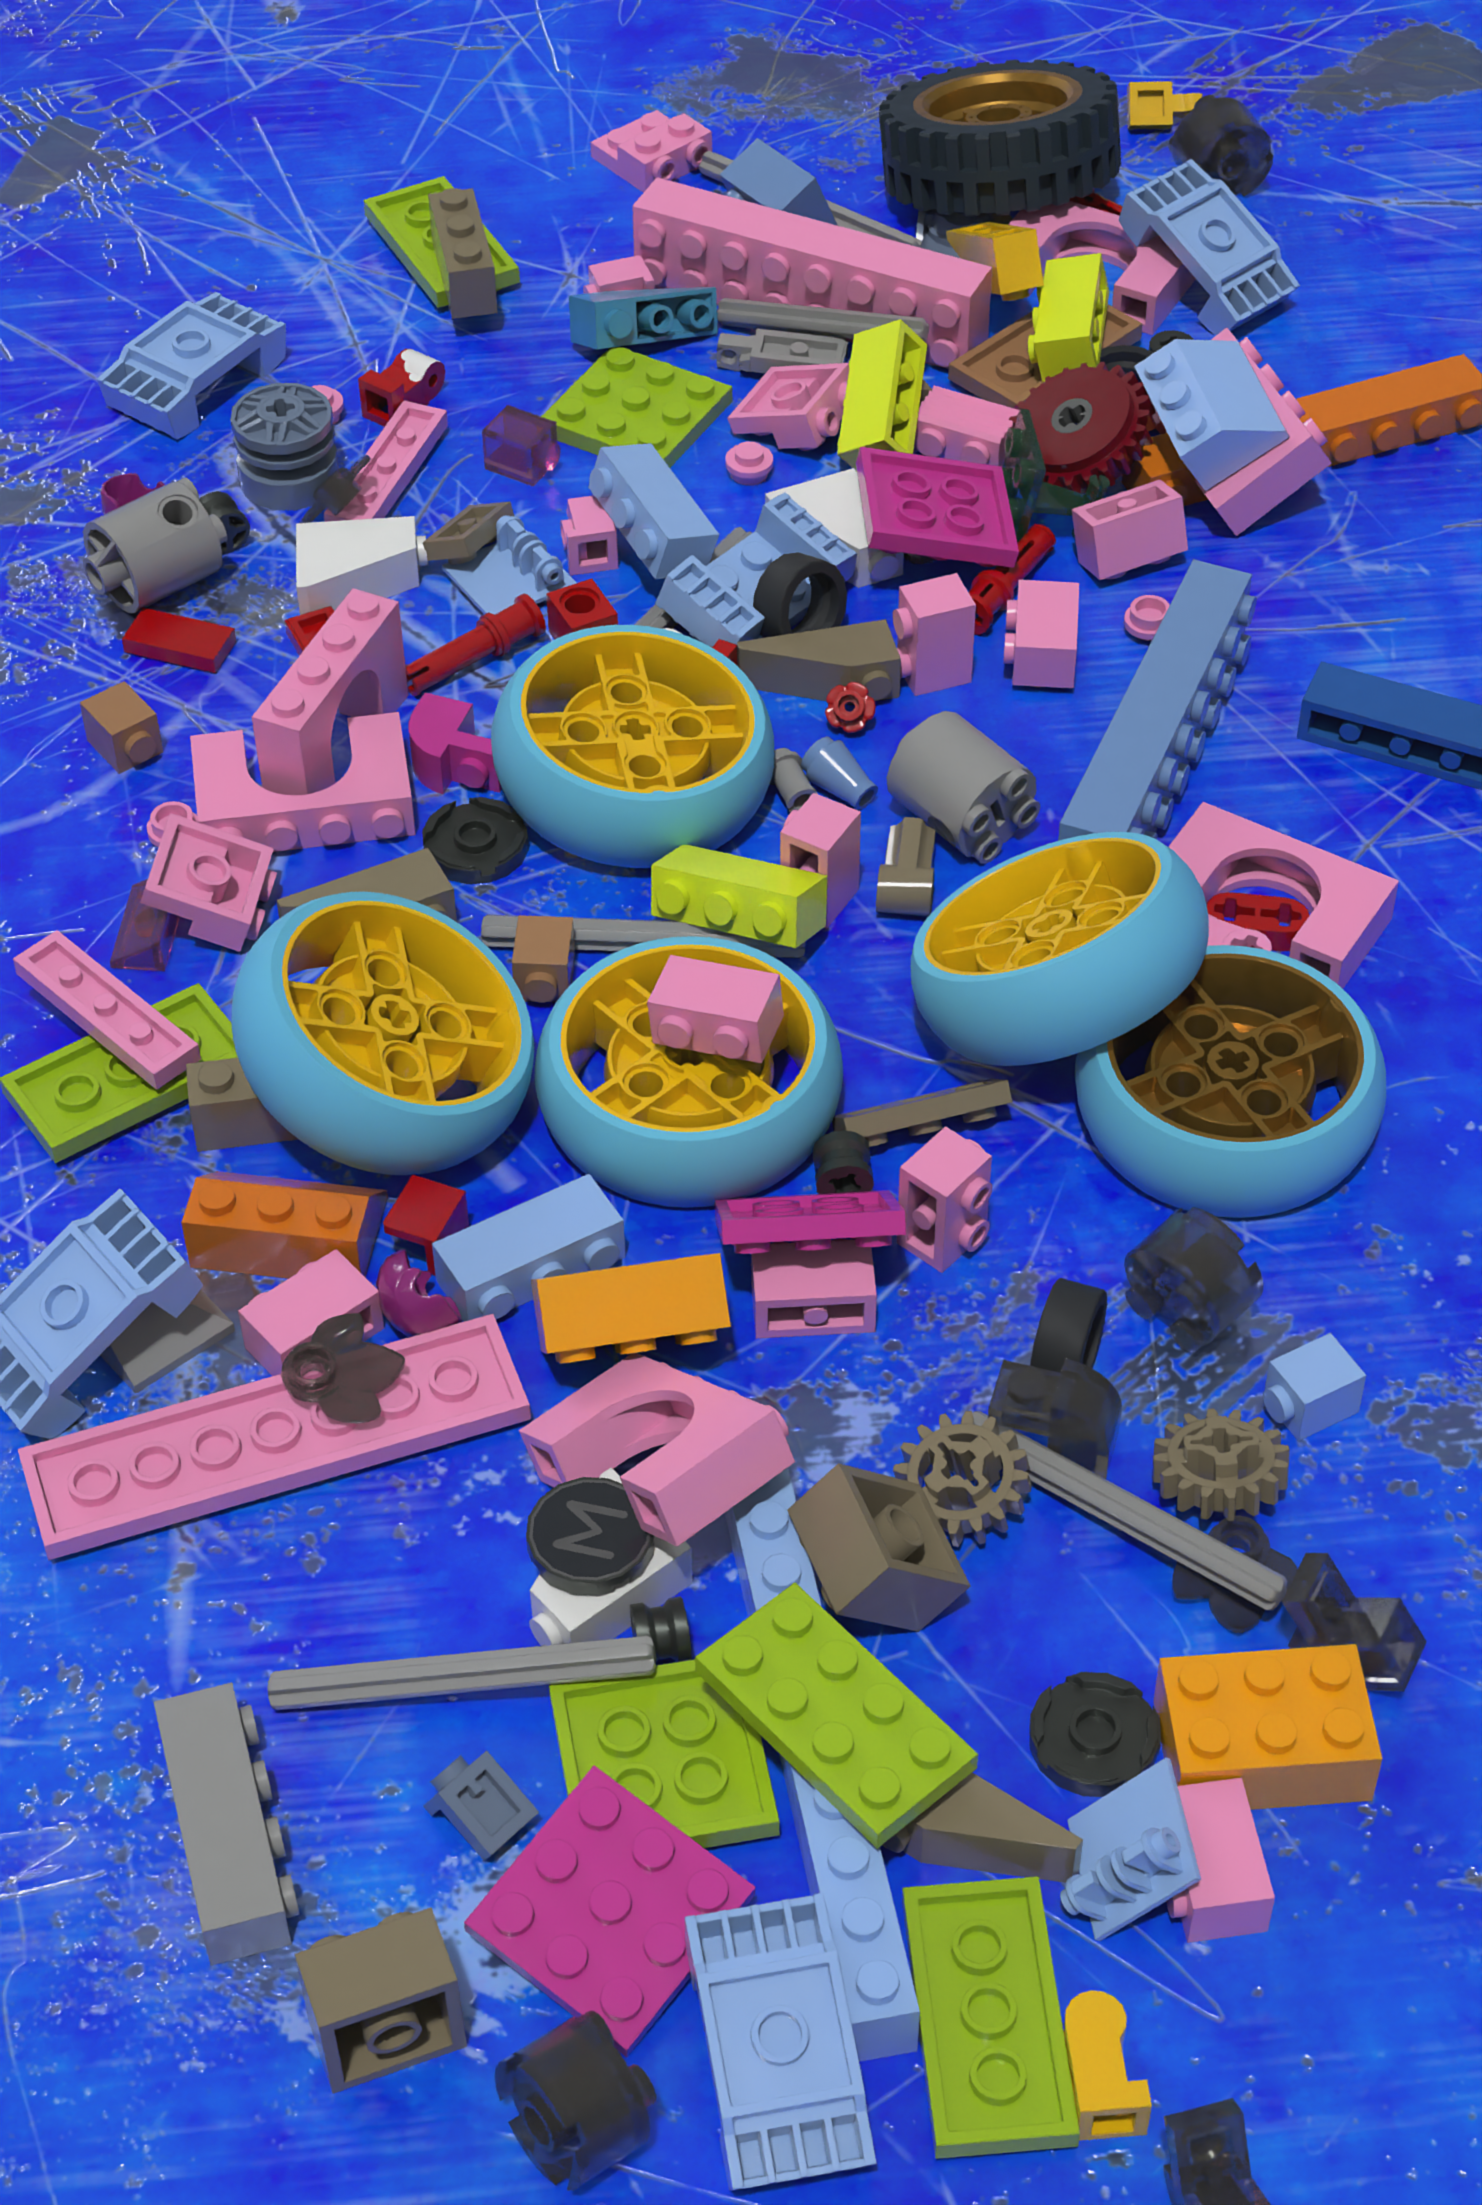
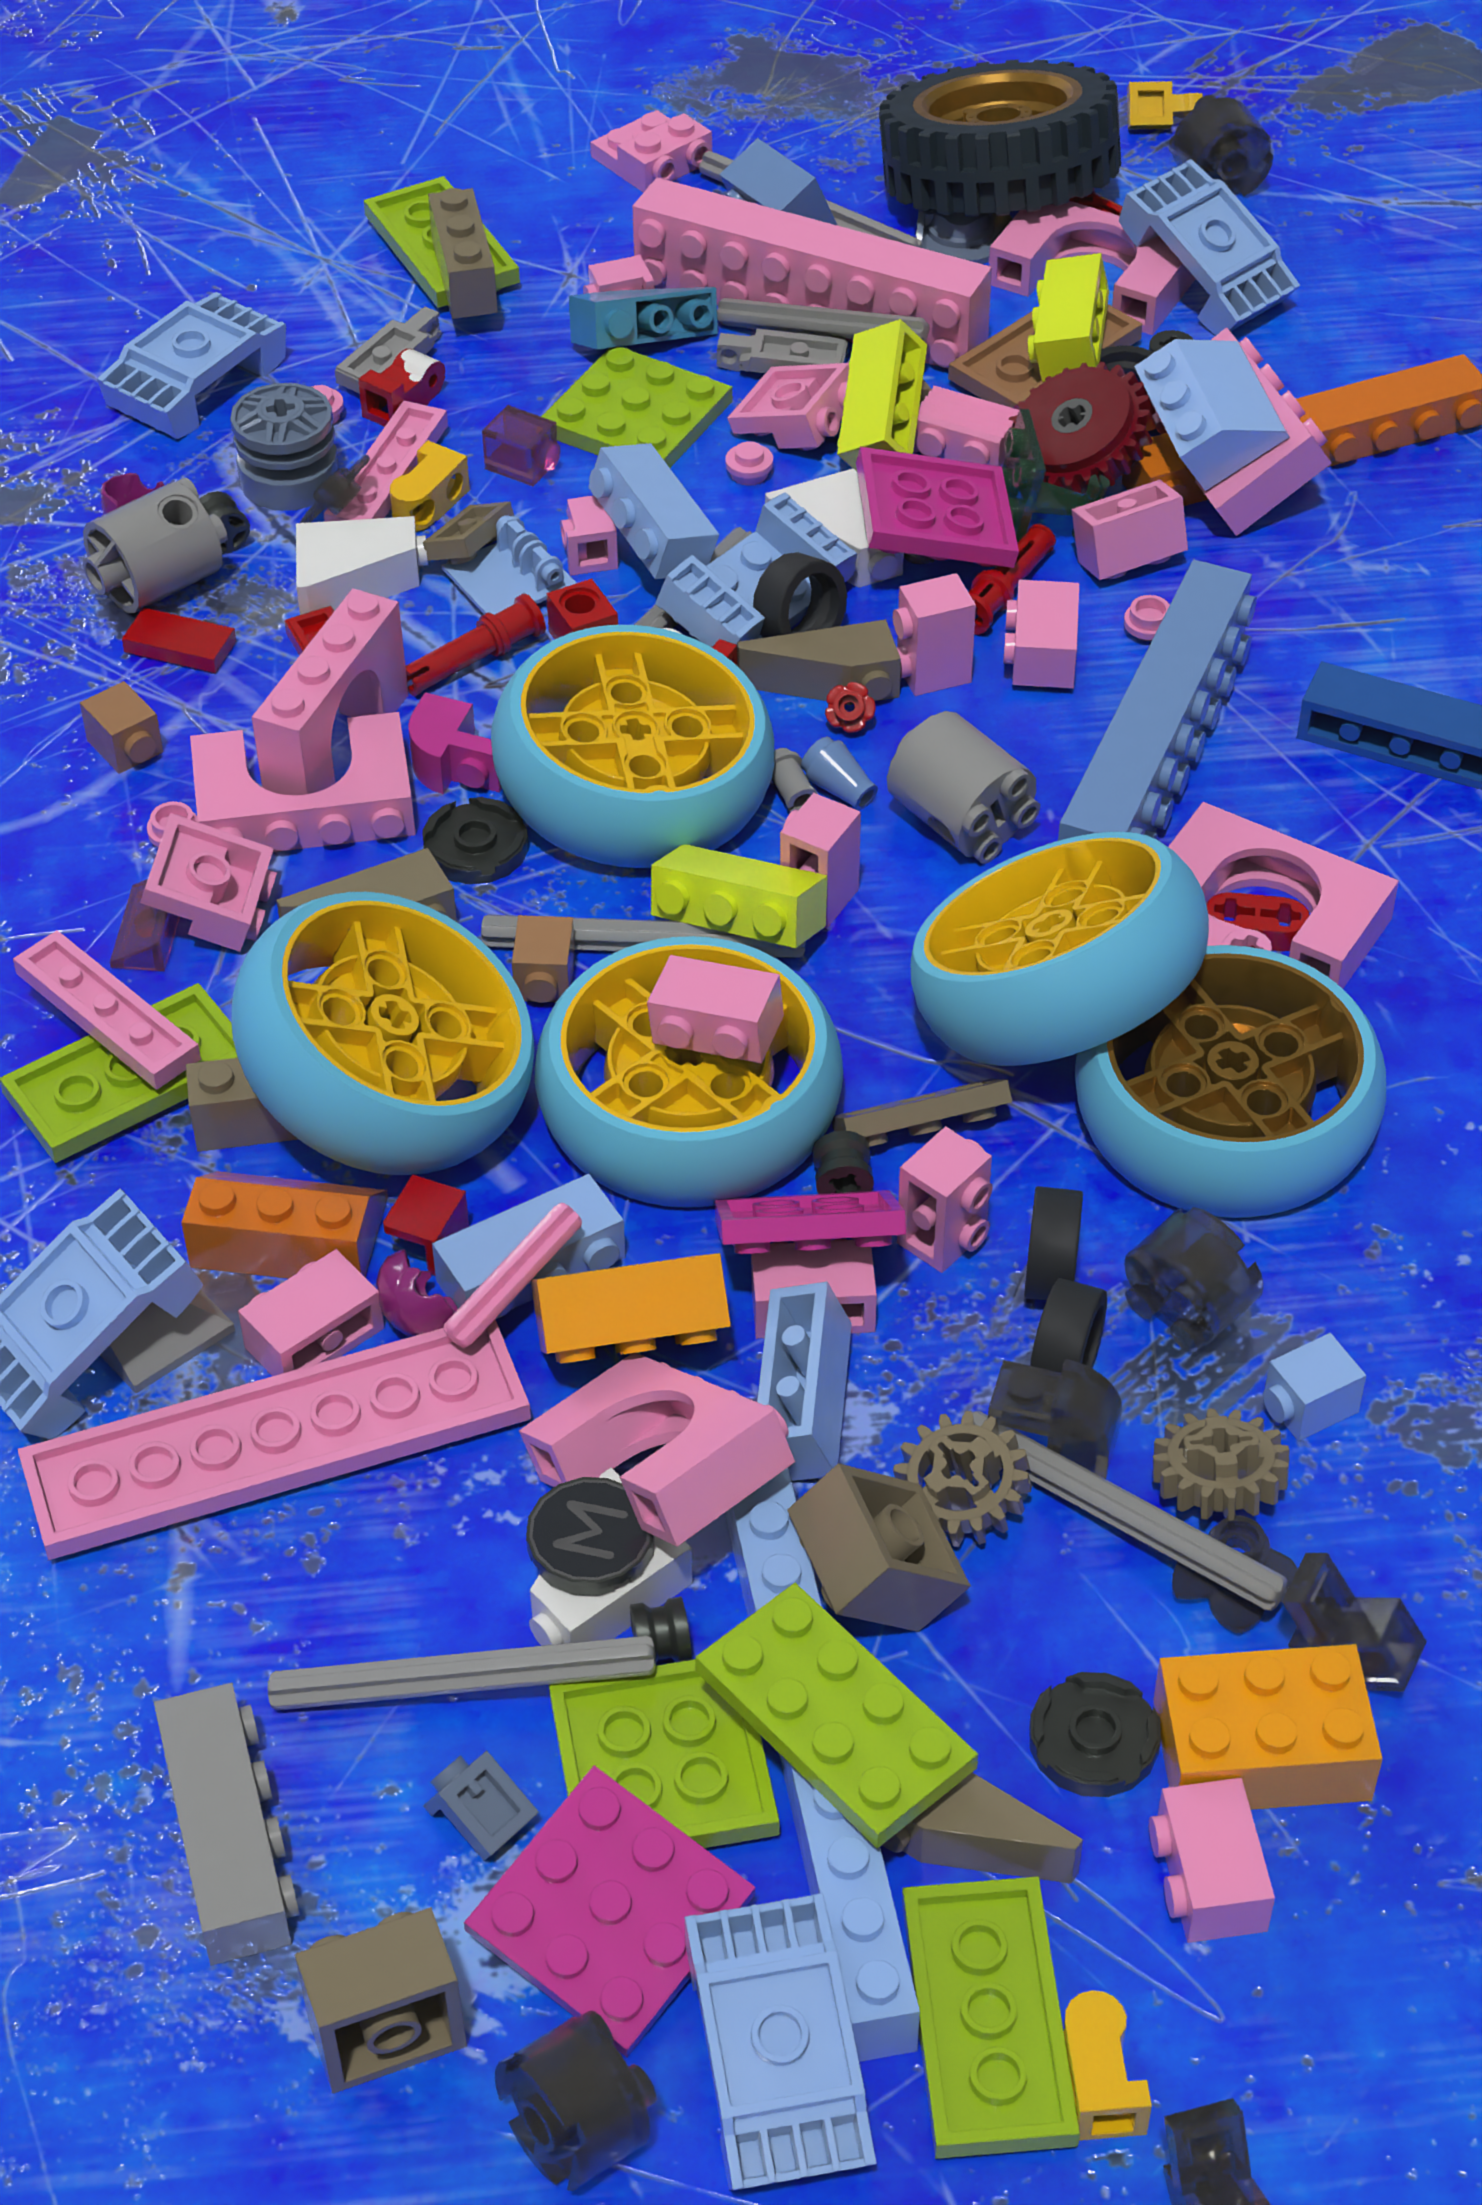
clear smoke plate [281,1313,405,1424] -> none
dark tan piece [876,817,936,917] -> none
yellow slope [946,222,1044,301] -> none
light blue hinge [1060,1757,1201,1941] -> none
none -> light grey hinge [335,306,442,393]
none -> yellow leg [390,440,470,532]
none -> bright pink axle [443,1202,582,1348]
none -> light blue brick [757,1282,852,1481]
none -> black tyre [1024,1186,1083,1300]

